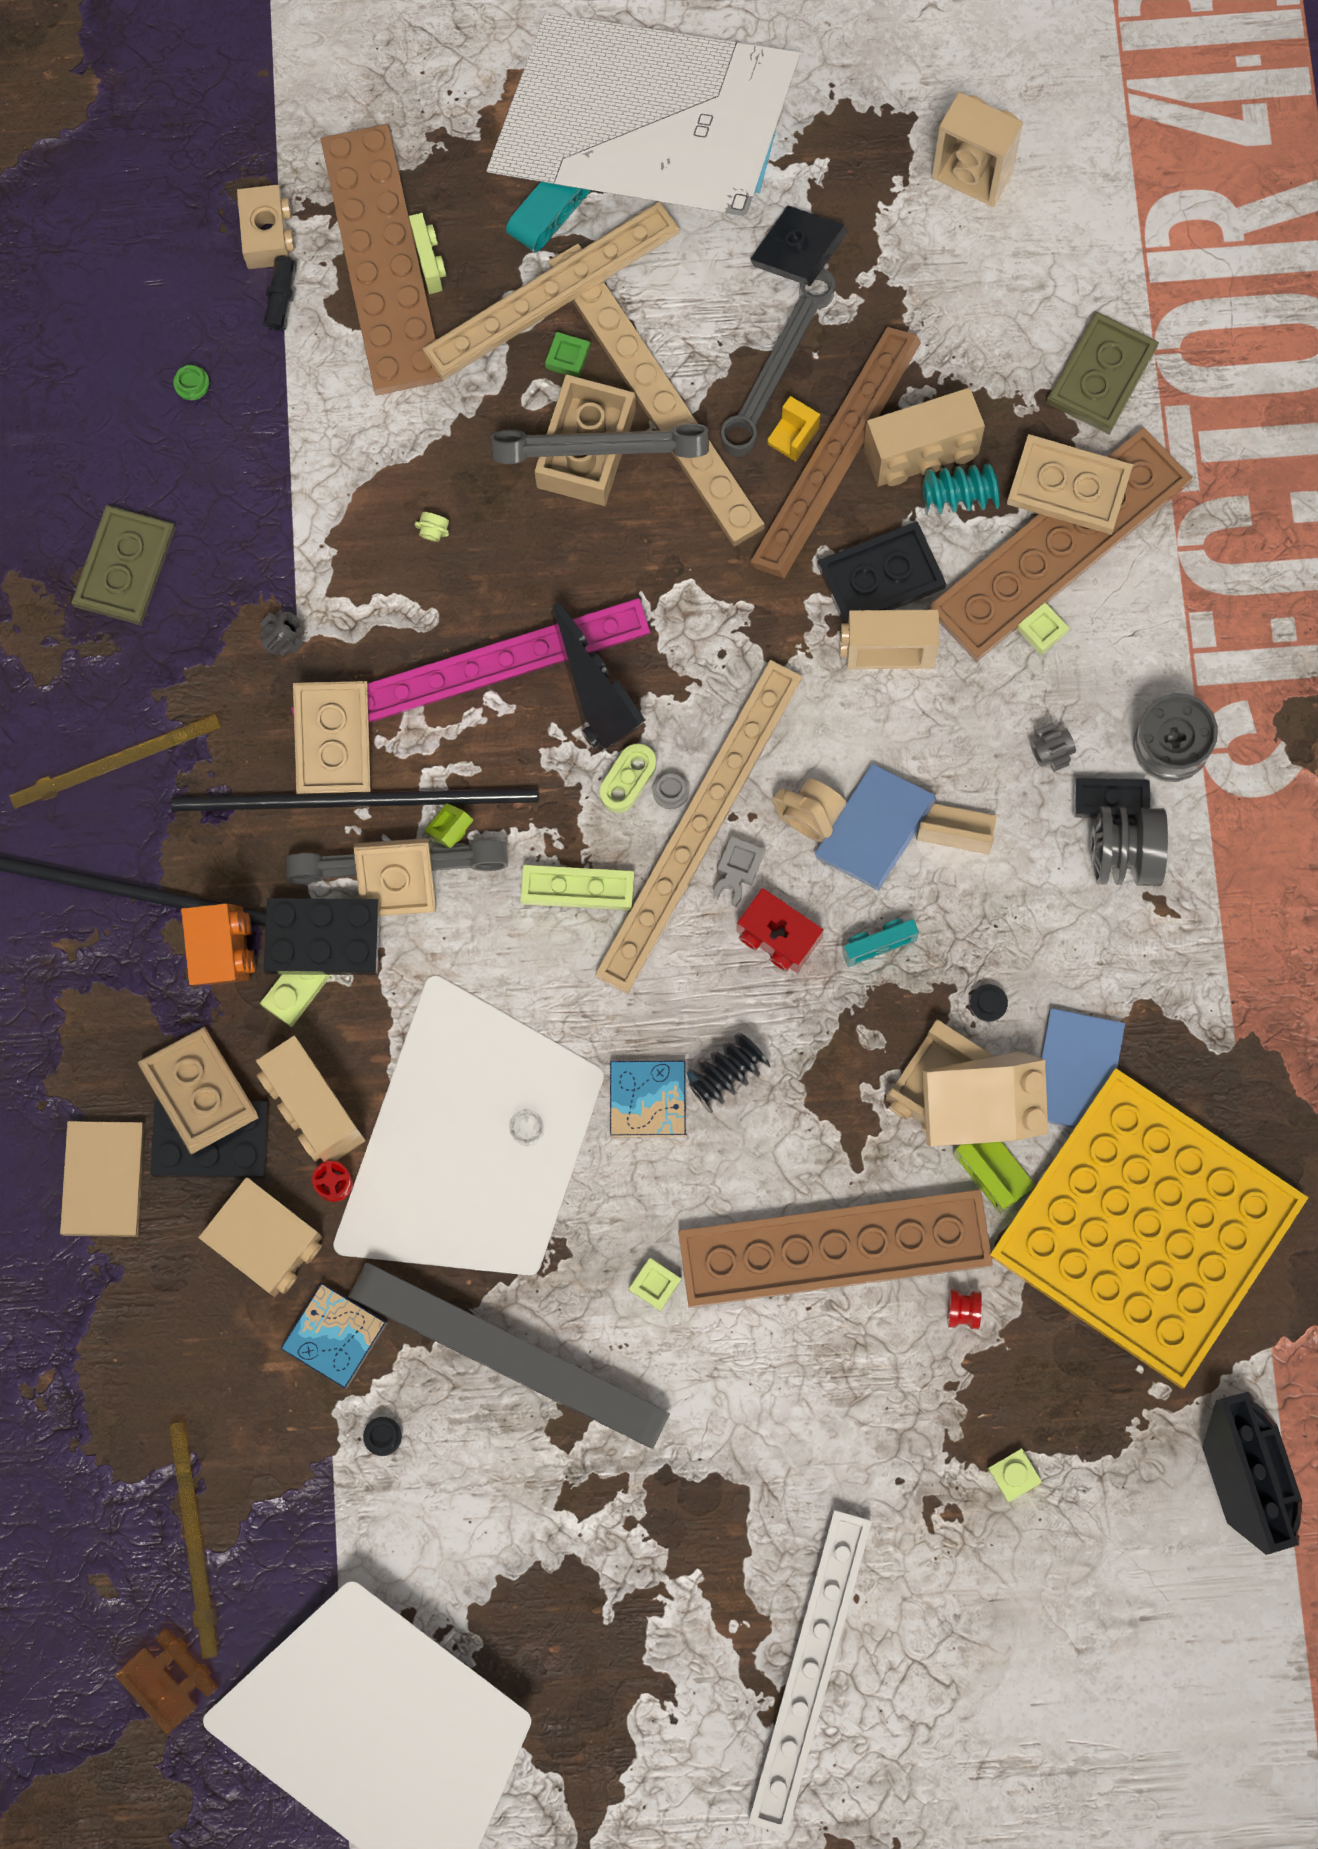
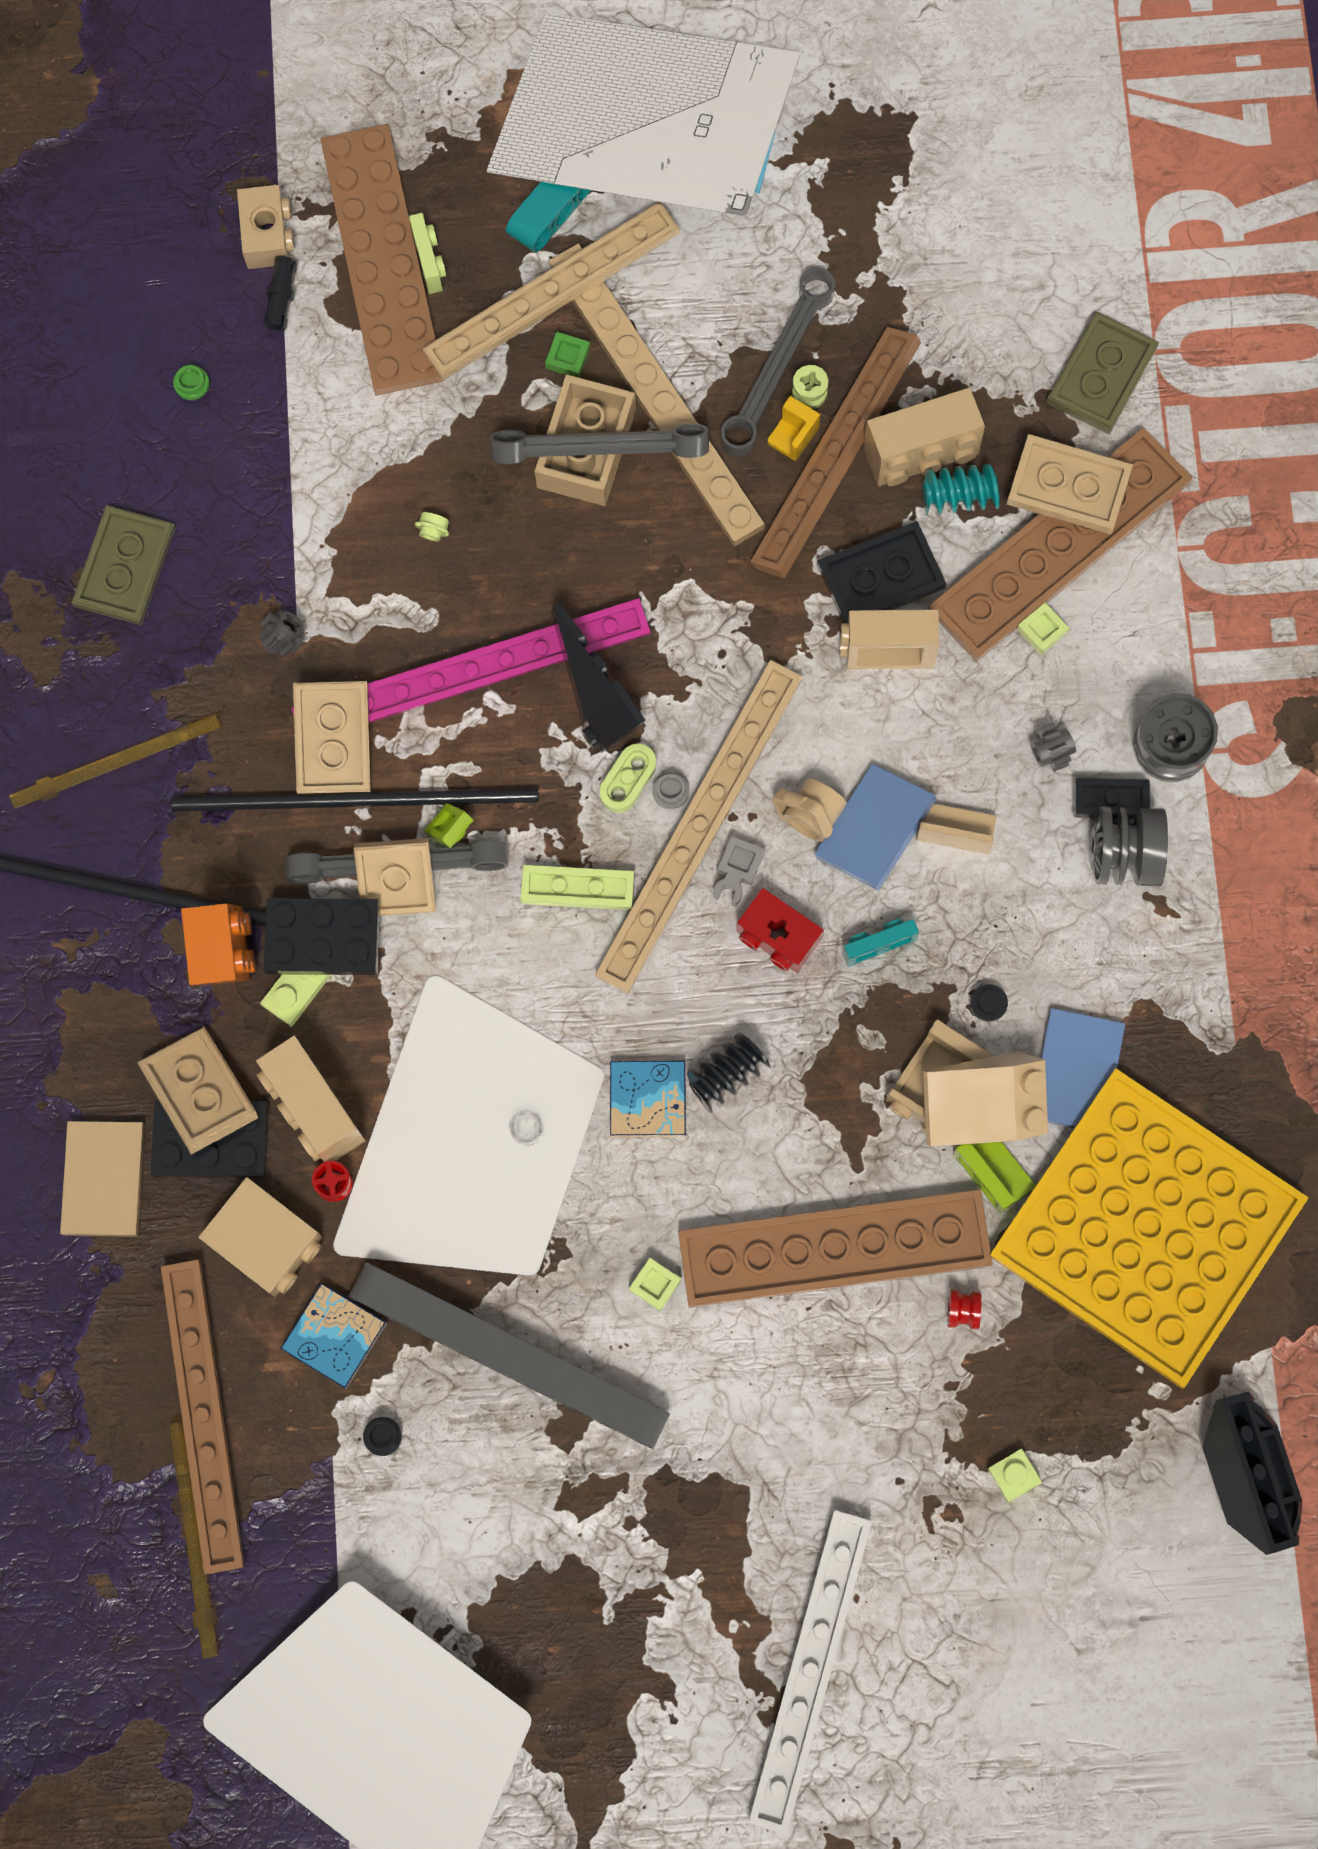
clear orange plate [115,1628,219,1735] -> none
black plate [750,206,848,286] -> none
tan brick [932,92,1023,208] -> none
none -> medium nougat plate [161,1260,245,1575]
none -> yellowish green wheel [792,365,829,409]

